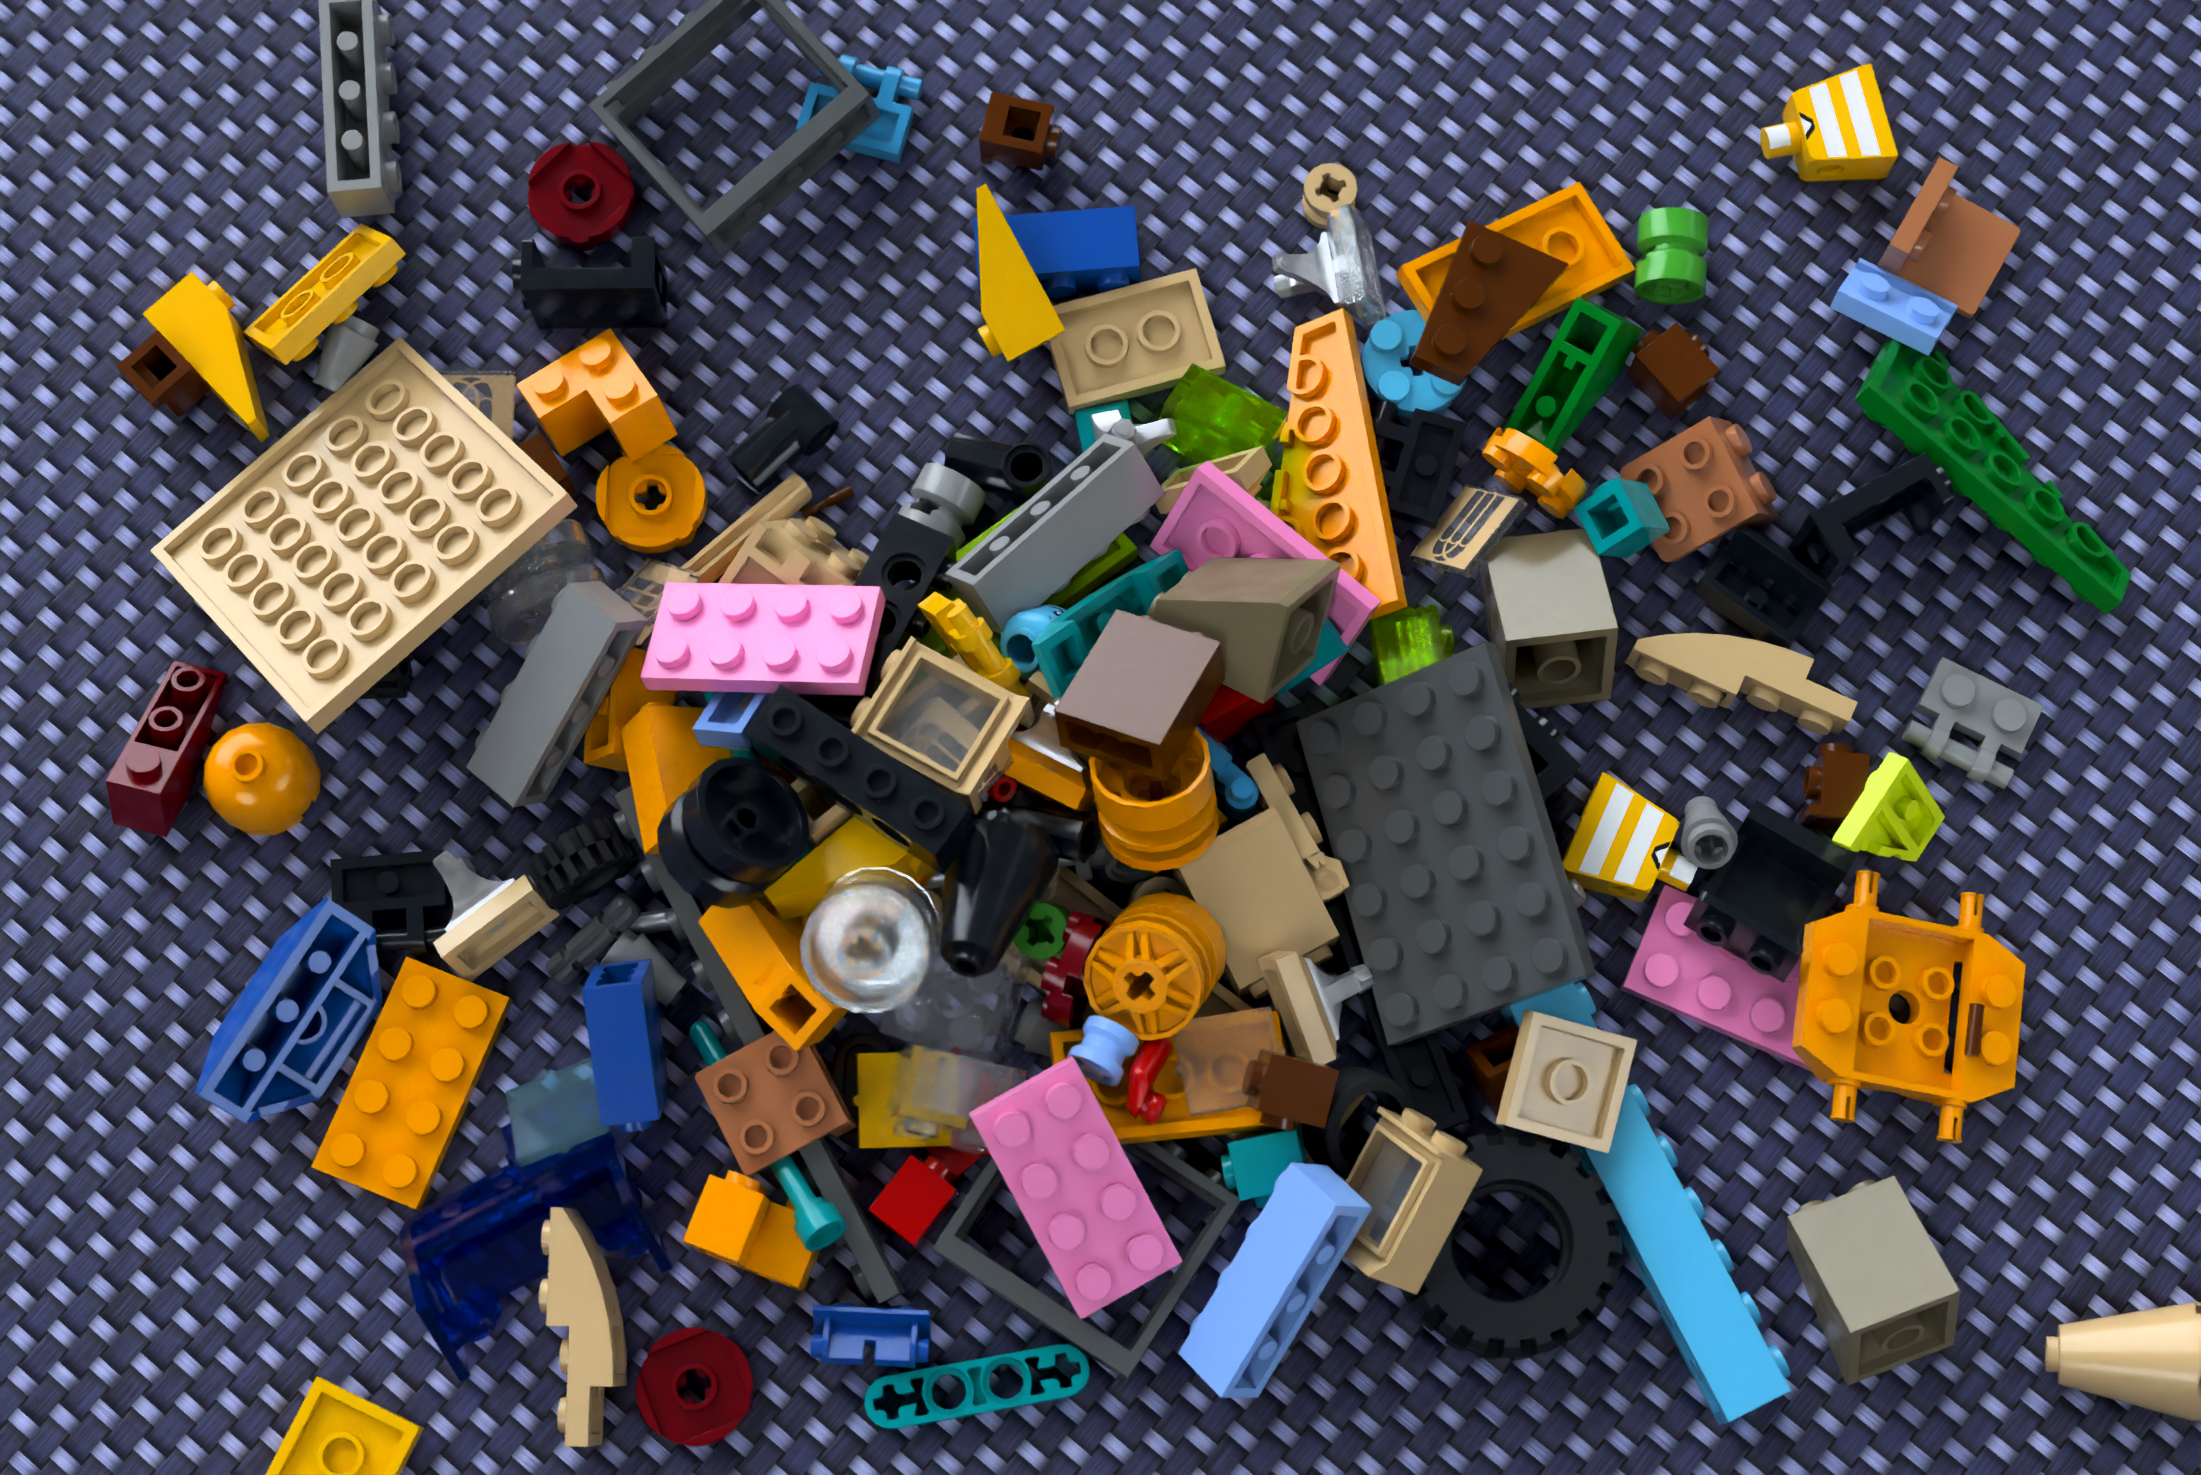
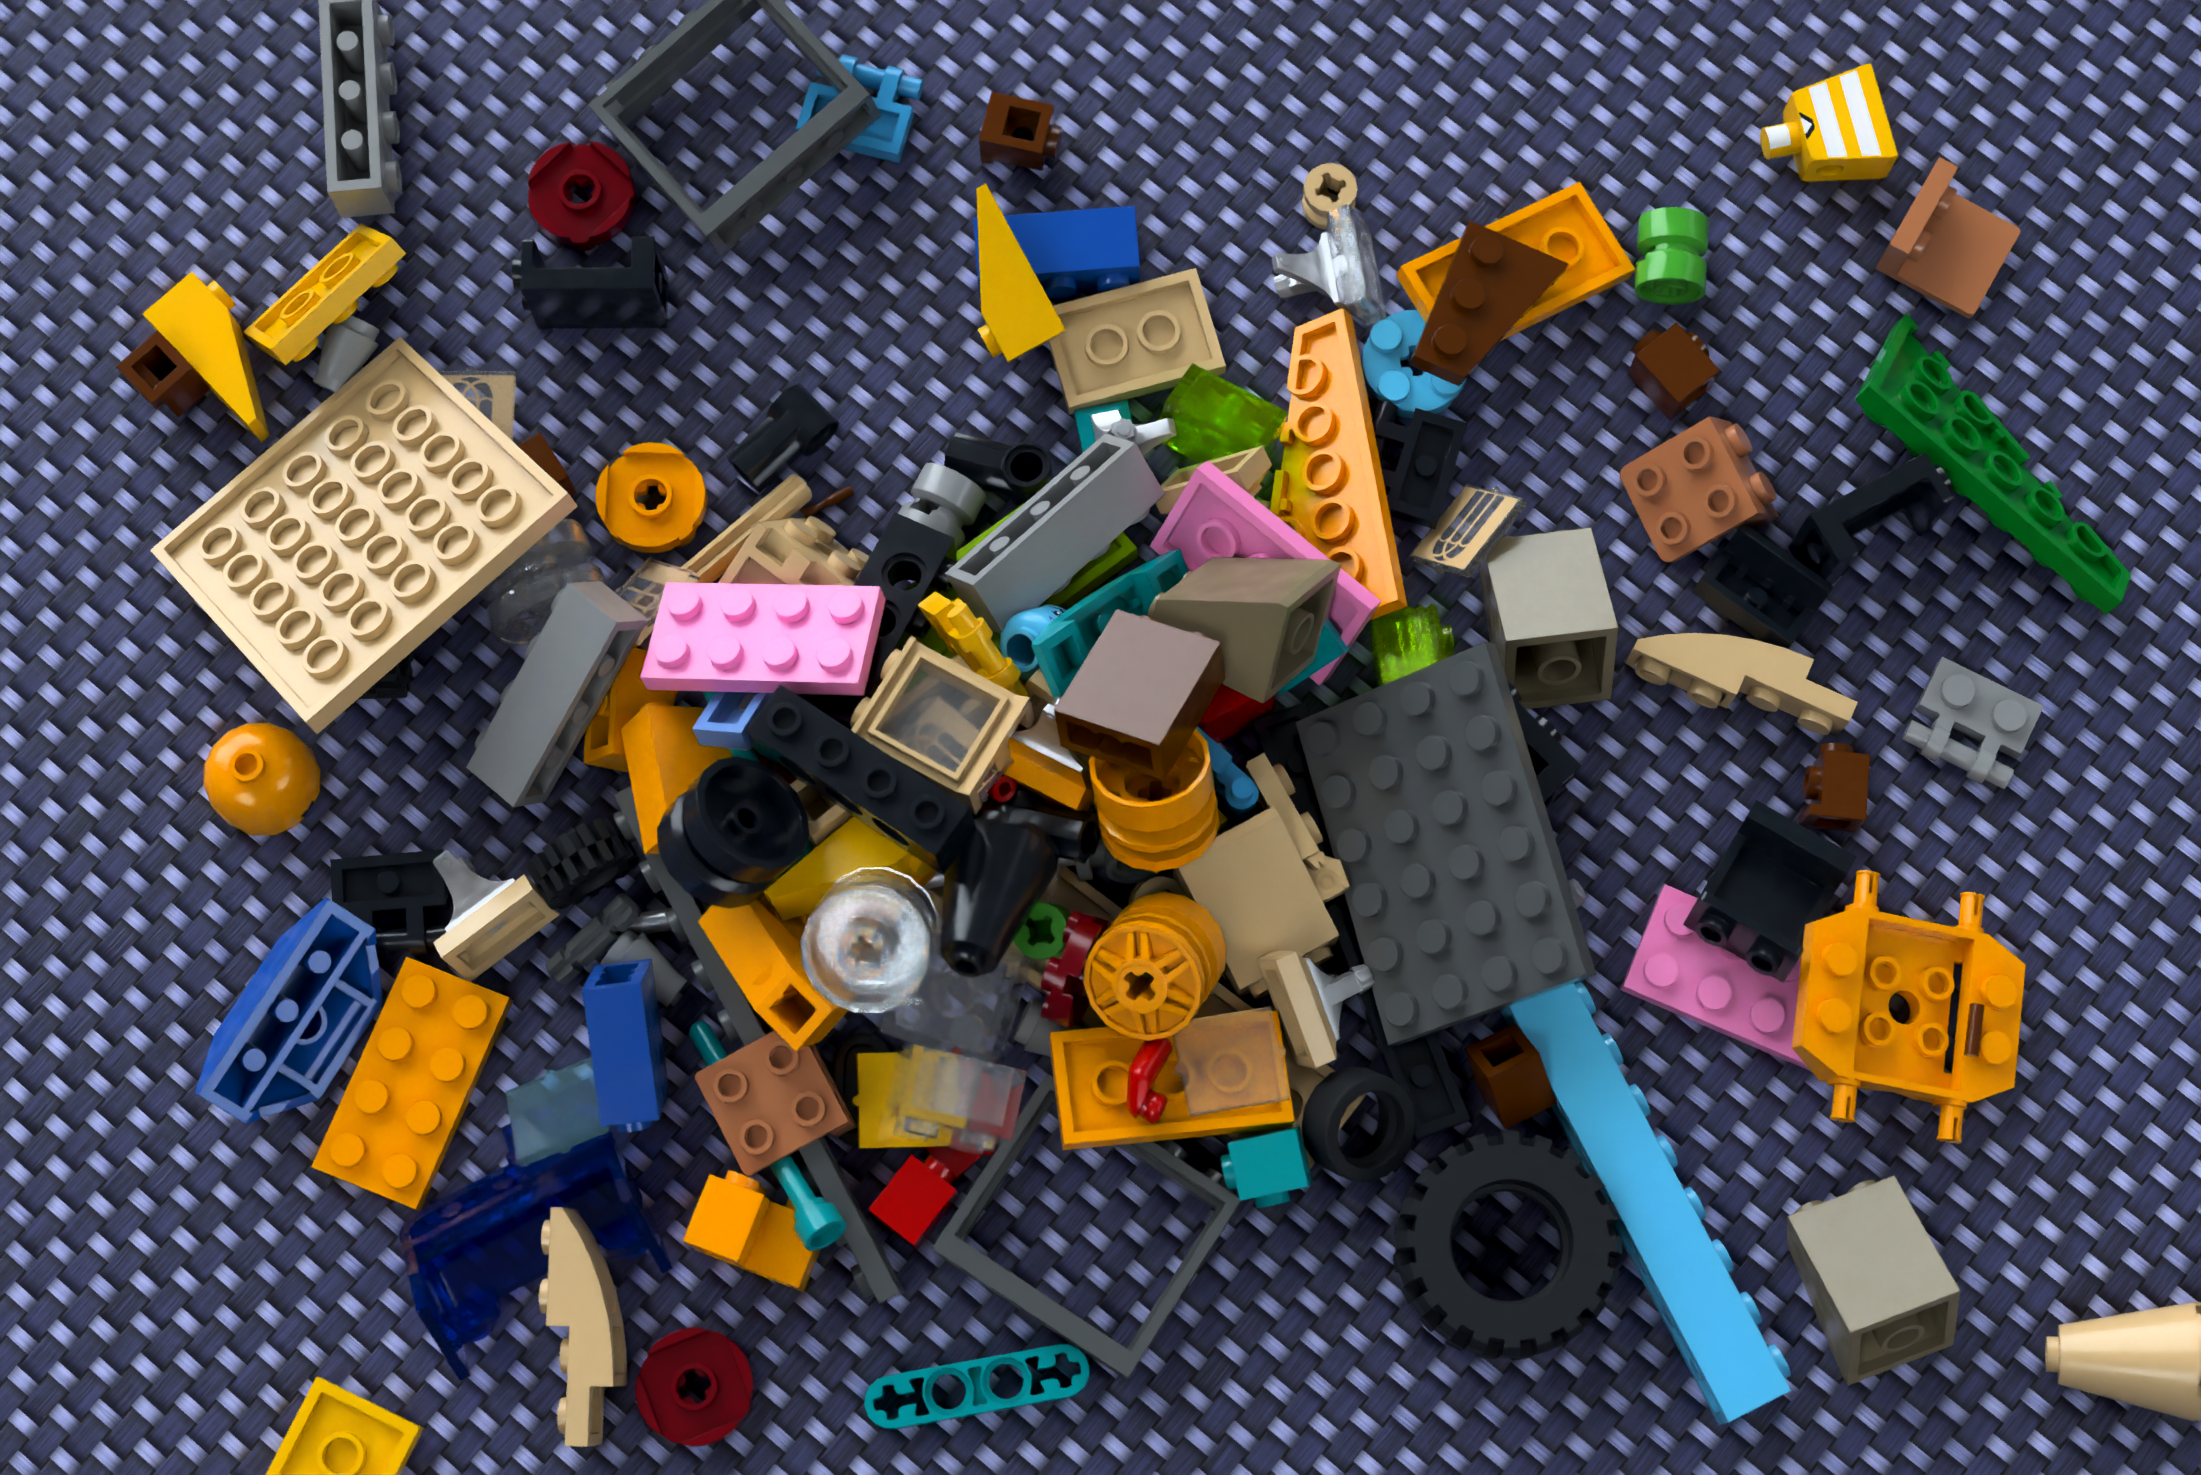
dark red slope [106,660,227,837] -> none
light orange brick [516,328,678,463] -> none
blue hinge [810,1302,931,1368] -> none
bright pink plate [968,1056,1183,1320] -> none
light blue wheel [1067,1015,1139,1086] -> none
light blue brick [1178,1162,1372,1398] -> none
reddish brown brick [1242,1049,1339,1131] -> none
tan window [1344,1106,1483,1295] -> none
light orange plate [1481,427,1588,519] -> none
tan plate [1496,1009,1637,1154] -> none
green slope [1503,297,1643,454] -> none
yellow torso [1562,772,1698,902] -> none
teal brick [1574,477,1671,559] -> none
light grey cone [1681,796,1738,869] -> none
light blue plate [1830,258,1958,356] -> none
neon yellow wing [1831,752,1945,862] -> none

